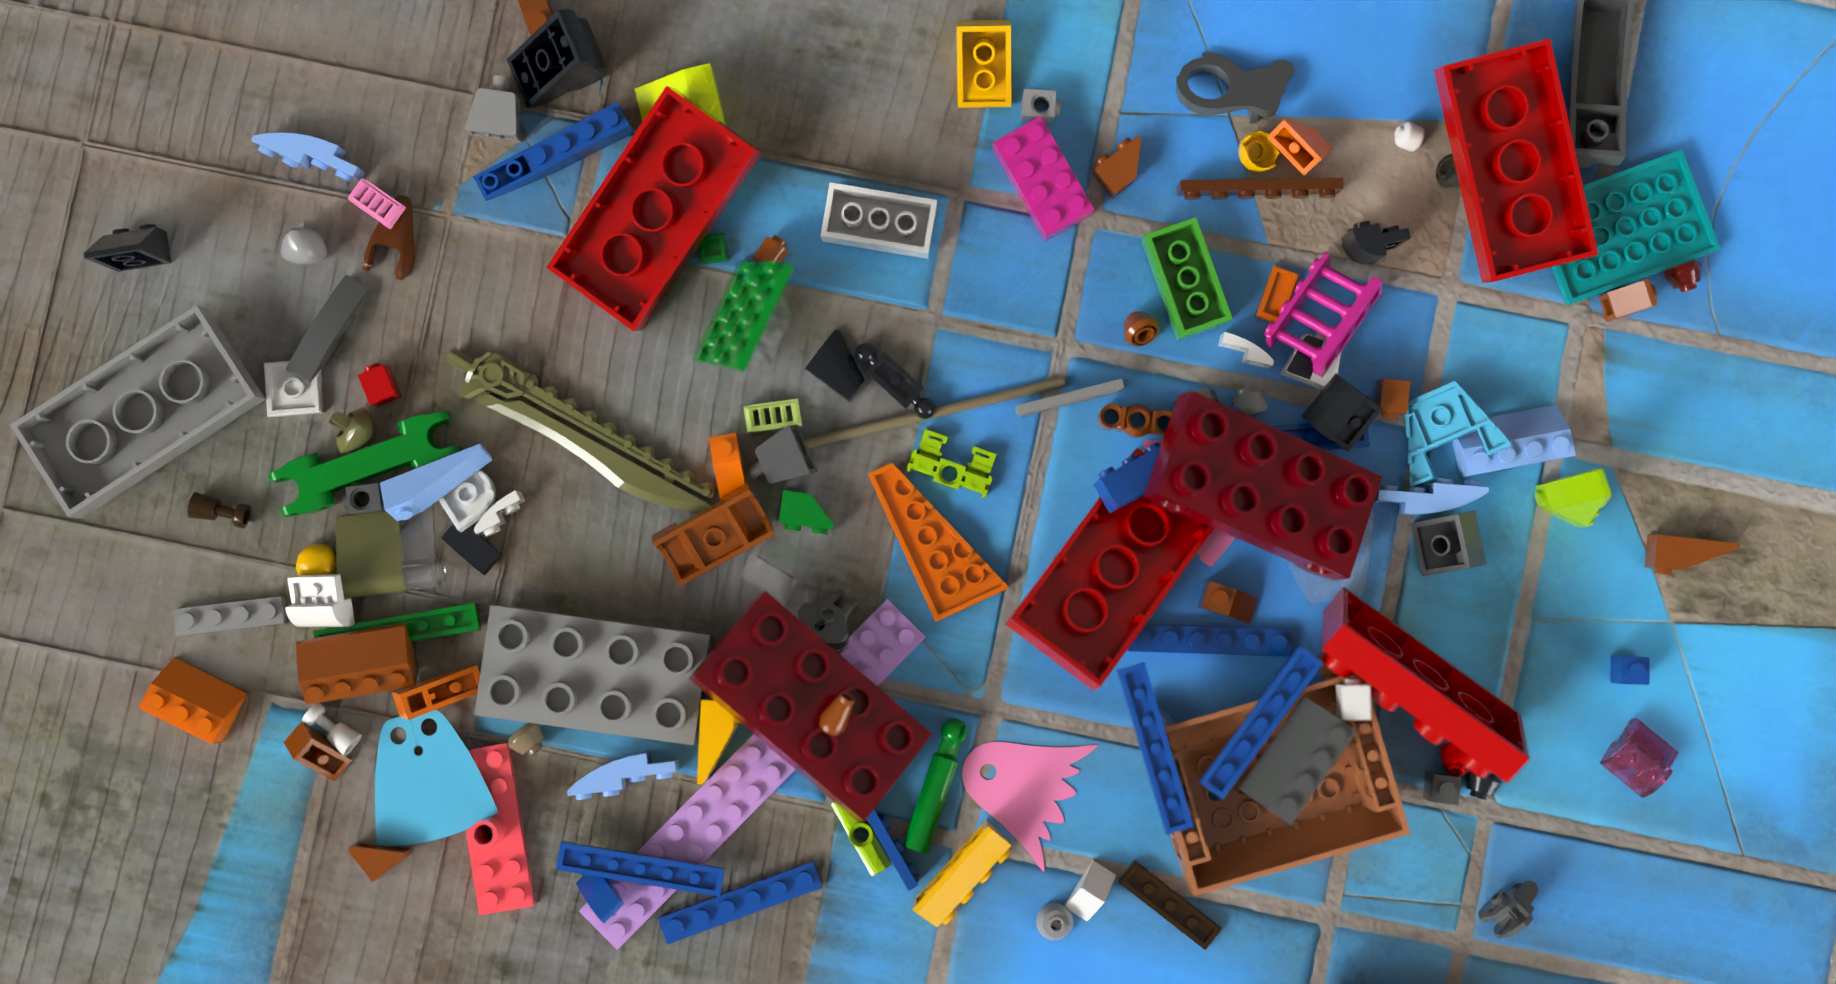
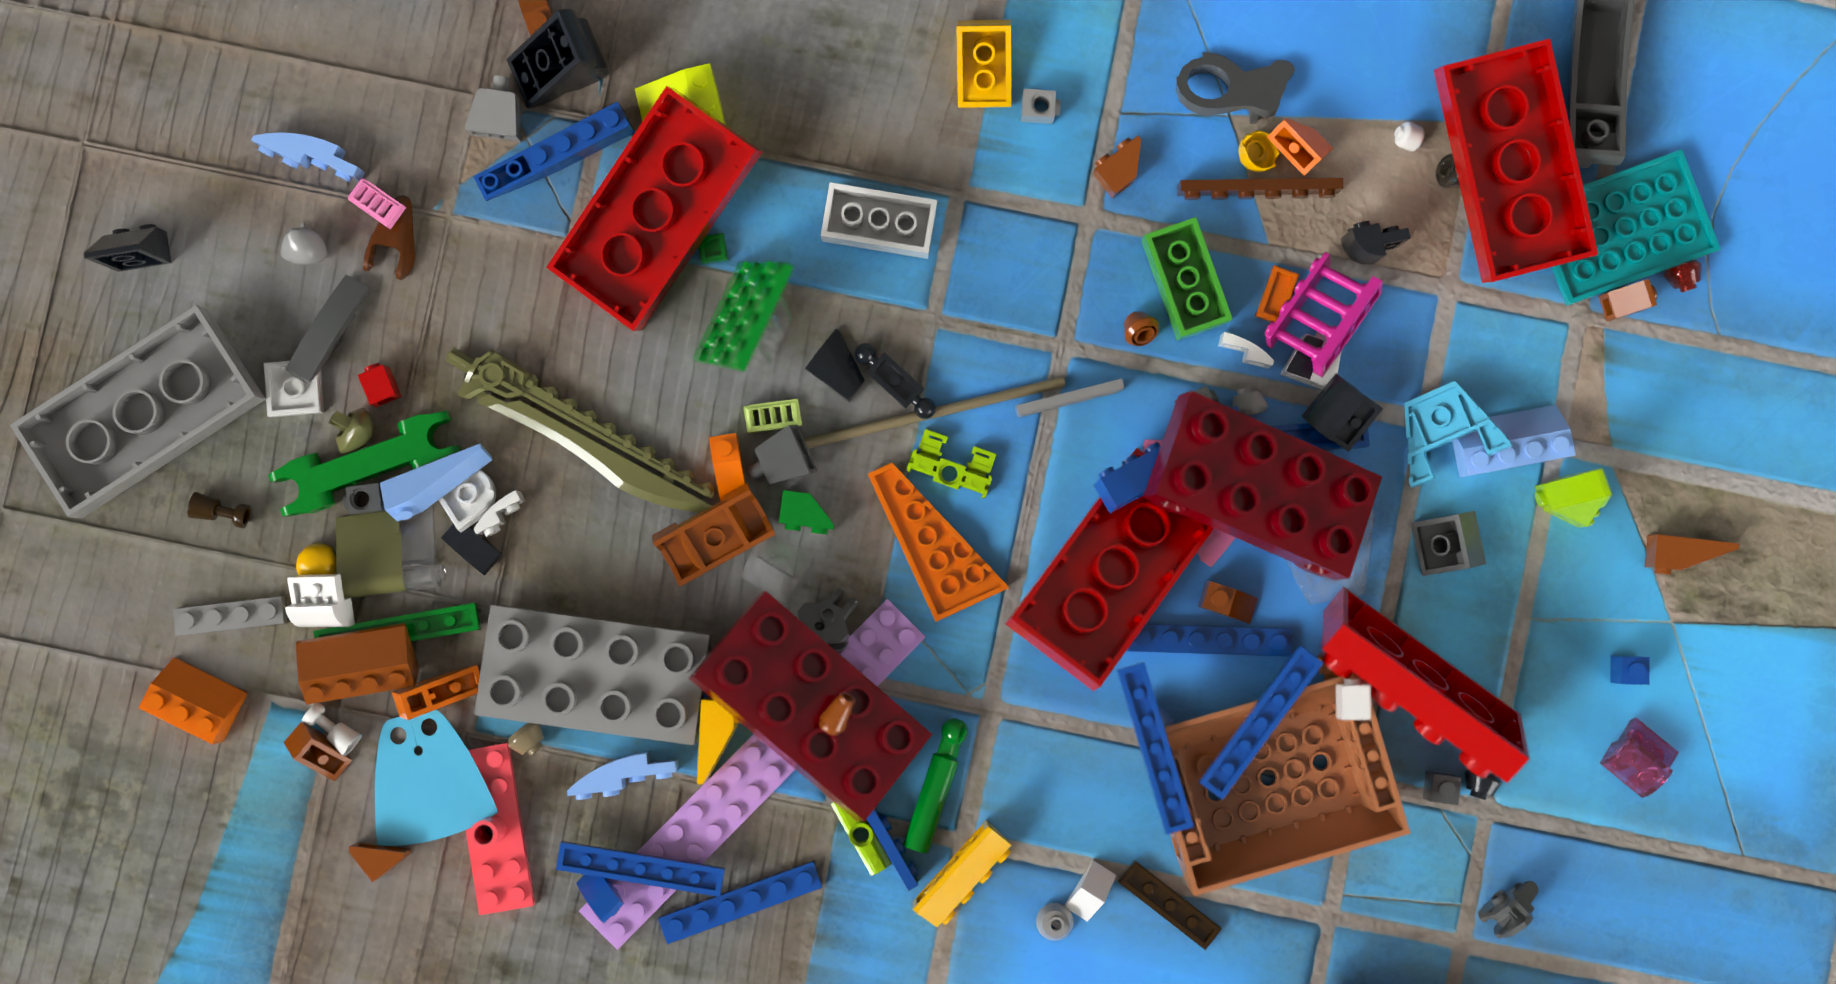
dark orange brick [752,235,789,263] -> none
bright pink piece [962,742,1098,872] -> none
dark pink brick [992,116,1094,241] -> none
dark orange piece [1097,403,1172,438] -> none
dark grey slope [1239,696,1357,825] -> none
light blue slope [1374,478,1489,515] -> none
dark orange brick [1375,378,1411,420] -> none
red cone [1439,742,1470,776] -> none

